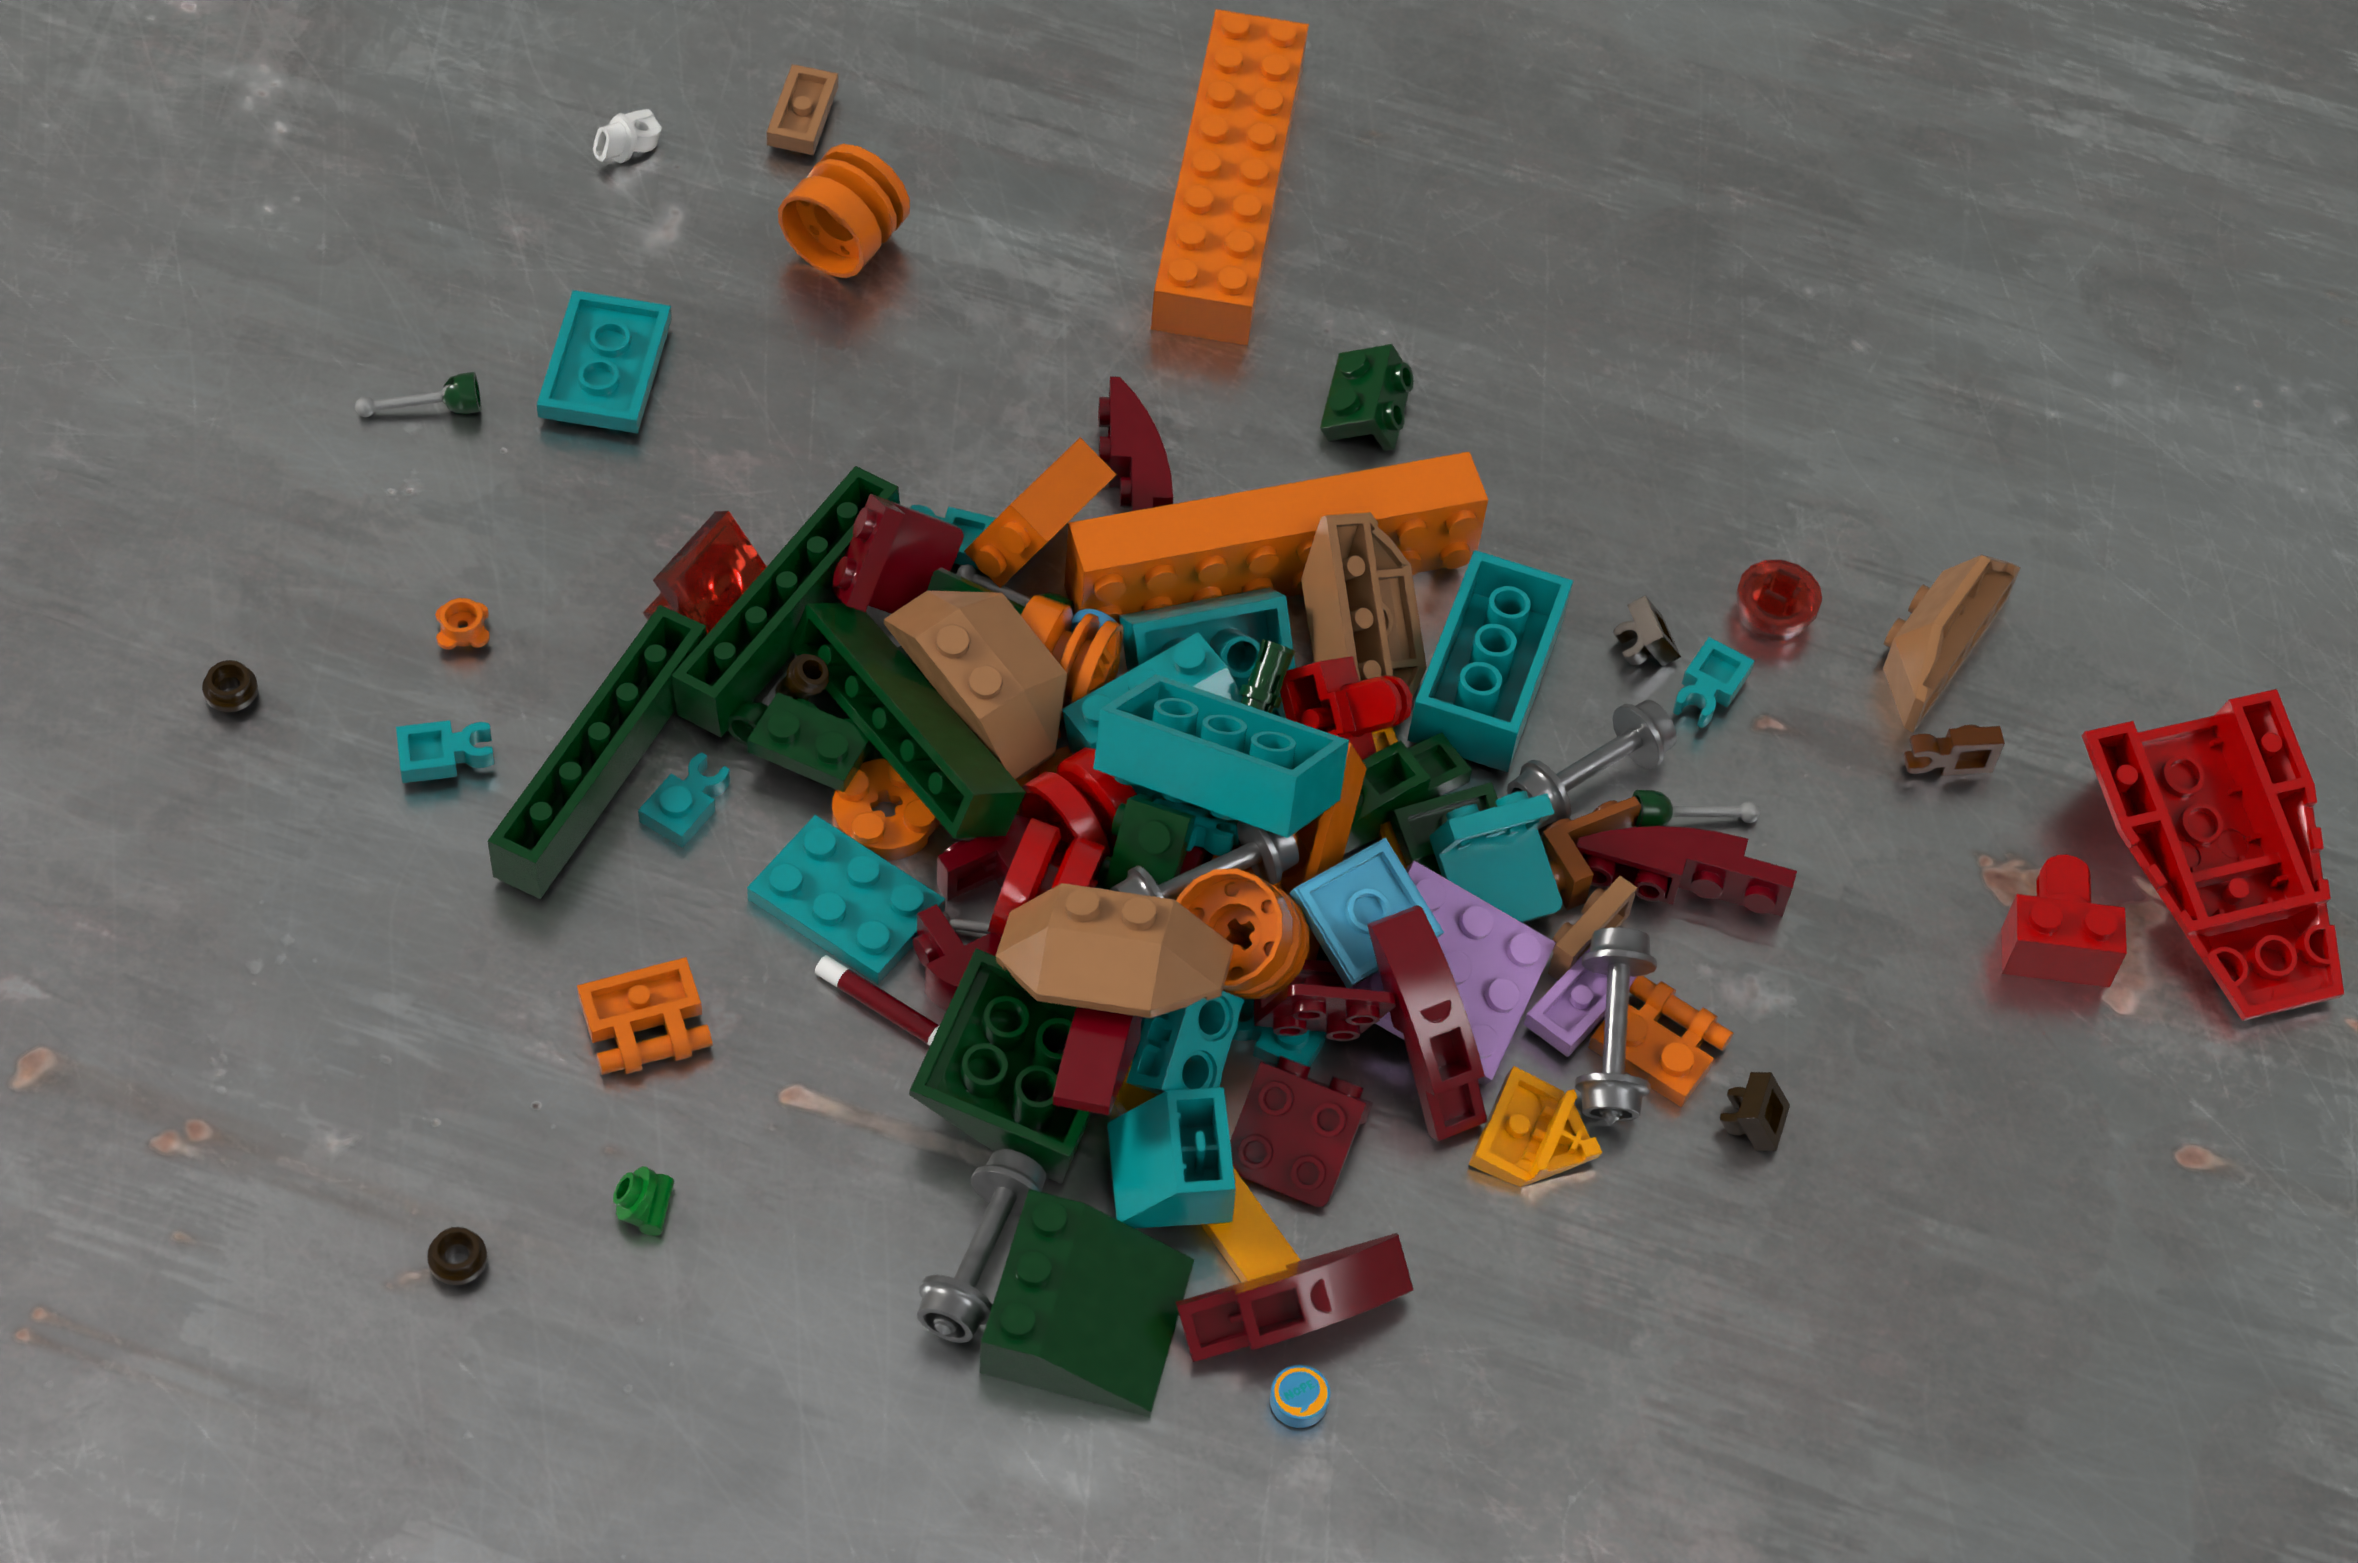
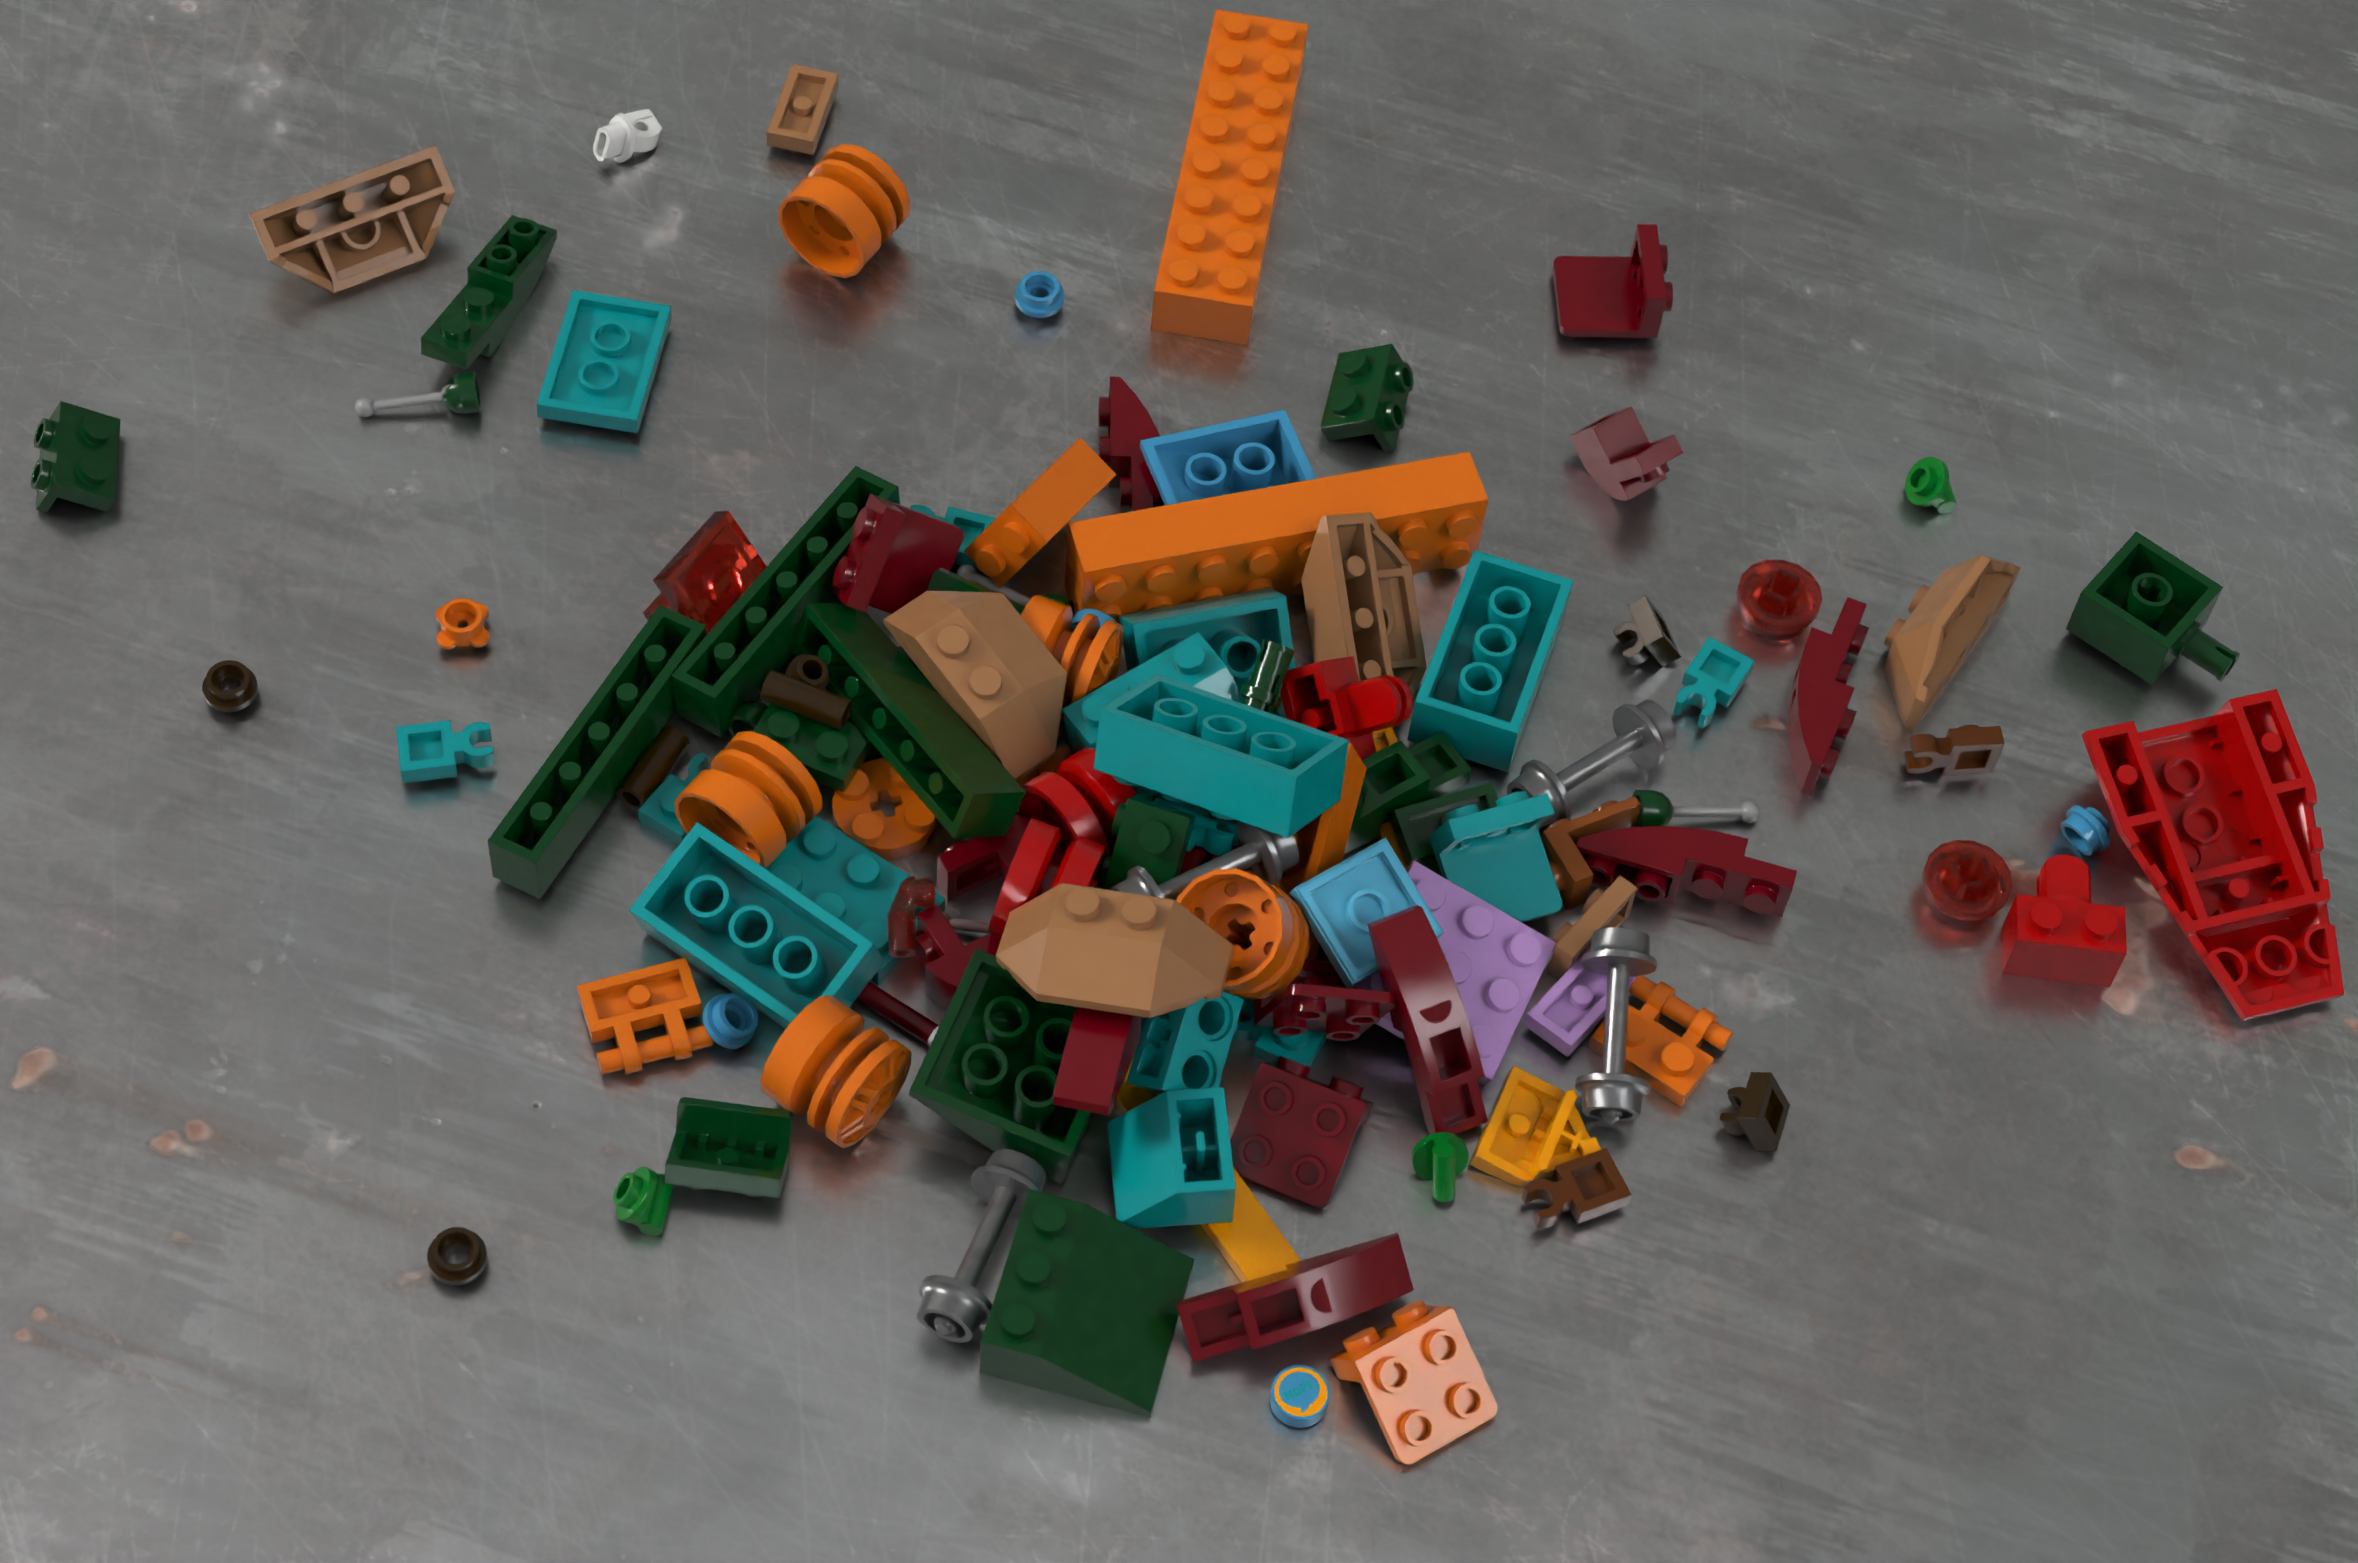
none -> dark green bracket [31,401,121,512]
none -> medium nougat wedge [248,145,456,295]
none -> dark green slope [421,215,557,370]
none -> dark brown hinge [617,725,690,810]
none -> teal brick [629,822,884,1029]
none -> dark green bracket [664,1097,793,1198]
none -> orange wheel [674,731,822,869]
none -> dark azure plate [703,993,758,1049]
none -> dark brown hinge [760,670,853,731]
none -> orange wheel [760,994,911,1148]
none -> clear red arm [887,875,935,958]
none -> dark azure plate [1015,271,1064,318]
none -> dark azure slope [1140,410,1316,505]
none -> orange bracket [1329,1301,1498,1464]
none -> green plate [1411,1132,1469,1202]
none -> reddish brown plate [1521,1148,1632,1229]
none -> dark red bracket [1552,224,1673,338]
none -> dark red brick [1569,406,1683,501]
none -> dark red slope [1788,597,1869,796]
none -> green plate [1905,457,1958,514]
none -> clear red piece [1922,840,2013,927]
none -> dark azure plate [2061,805,2111,856]
none -> dark green brick [2066,532,2240,685]

